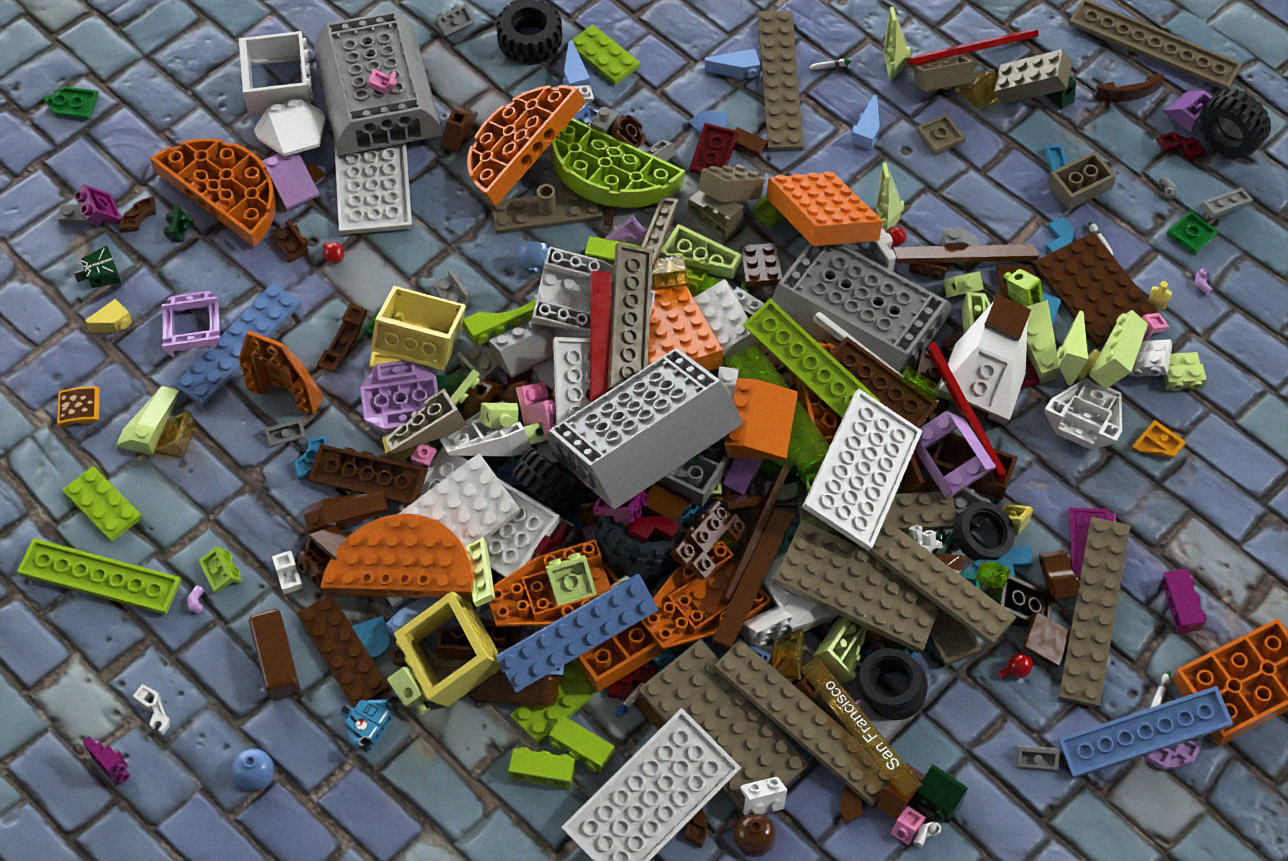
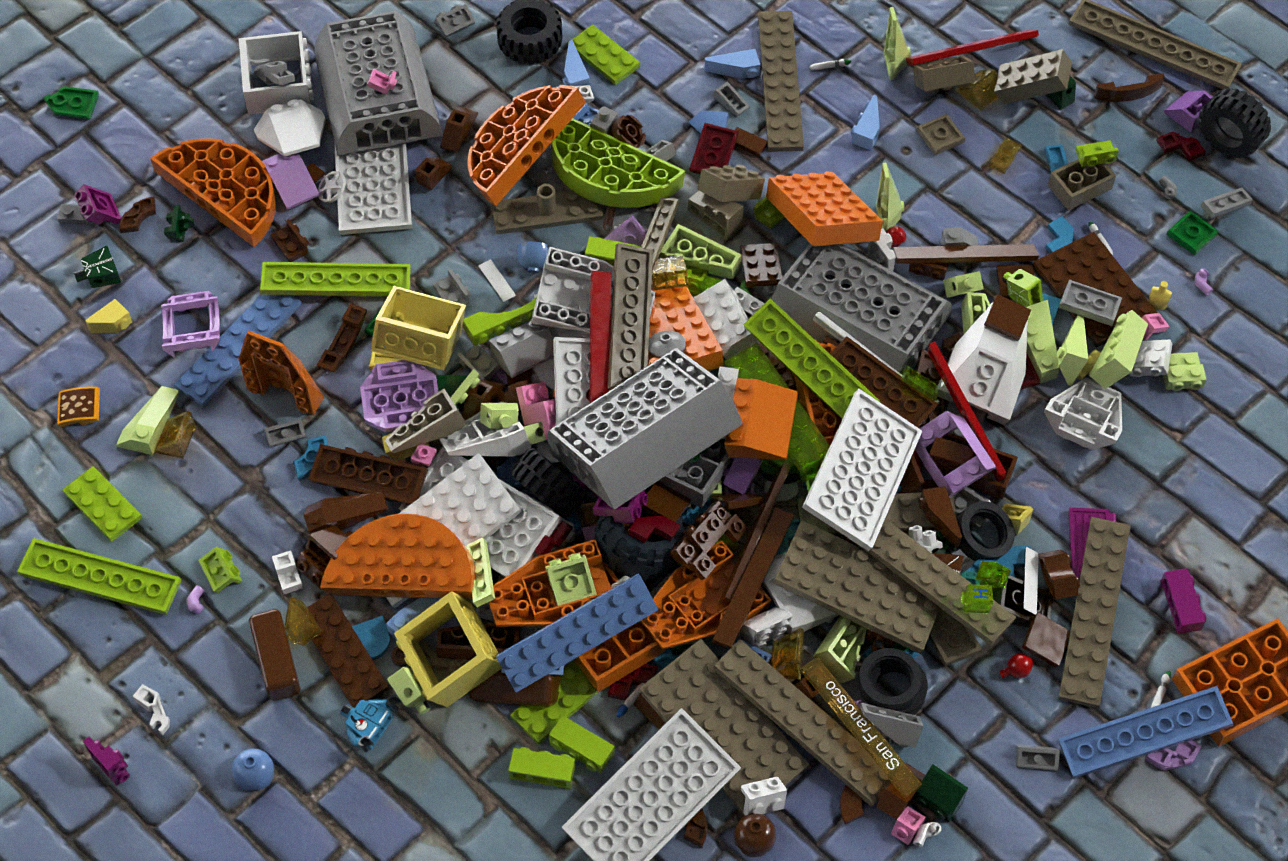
red piece [323,242,345,264] -> none
light orange wing [1132,420,1186,459] -> none
none -> light grey slope [253,61,295,86]
none -> lime plate [260,262,411,296]
none -> clear yellow slope [284,597,322,646]
none -> white wheel [318,171,346,203]
none -> reddish brown slope [415,157,453,190]
none -> white sticker [478,259,516,302]
none -> light grey dish [648,331,686,358]
none -> light grey slope [712,81,750,117]
none -> light grey slope [860,703,923,747]
none -> reddish brown slope [918,486,962,547]
none -> reddish brown slope [930,437,975,466]
none -> clear neon green brick [961,584,994,614]
none -> clear yellow slope [988,138,1022,174]
none -> white sticker [1024,547,1038,615]
none -> light grey tile [1058,280,1122,326]
none -> lime bracket [1075,140,1119,167]

